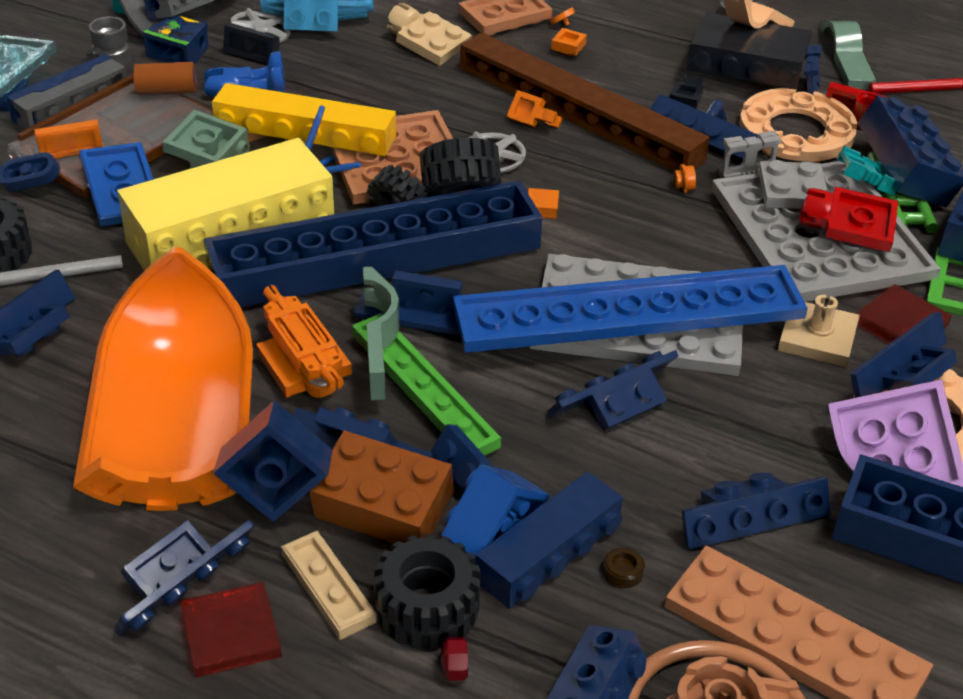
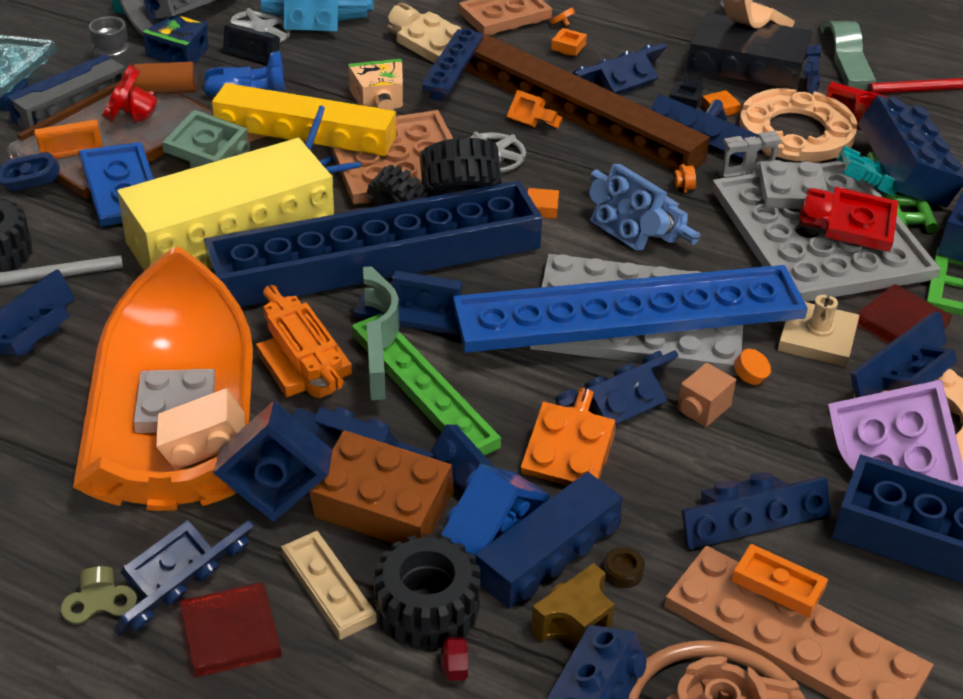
none -> olive piece [61,566,137,625]
none -> red plate [101,64,157,123]
none -> light grey plate [134,369,216,433]
none -> light nougat brick [156,388,245,471]
none -> light nougat torso [348,59,403,110]
none -> dark blue bracket [422,29,483,101]
none -> orange plate [521,388,616,486]
none -> pearl gold brick [531,563,615,648]
none -> dark blue bracket [572,42,667,95]
none -> medium blue piece [589,164,701,250]
none -> nougat brick [677,362,737,427]
none -> orange tile [701,90,741,116]
none -> orange plate [732,544,828,618]
none -> orange tile [734,349,771,385]

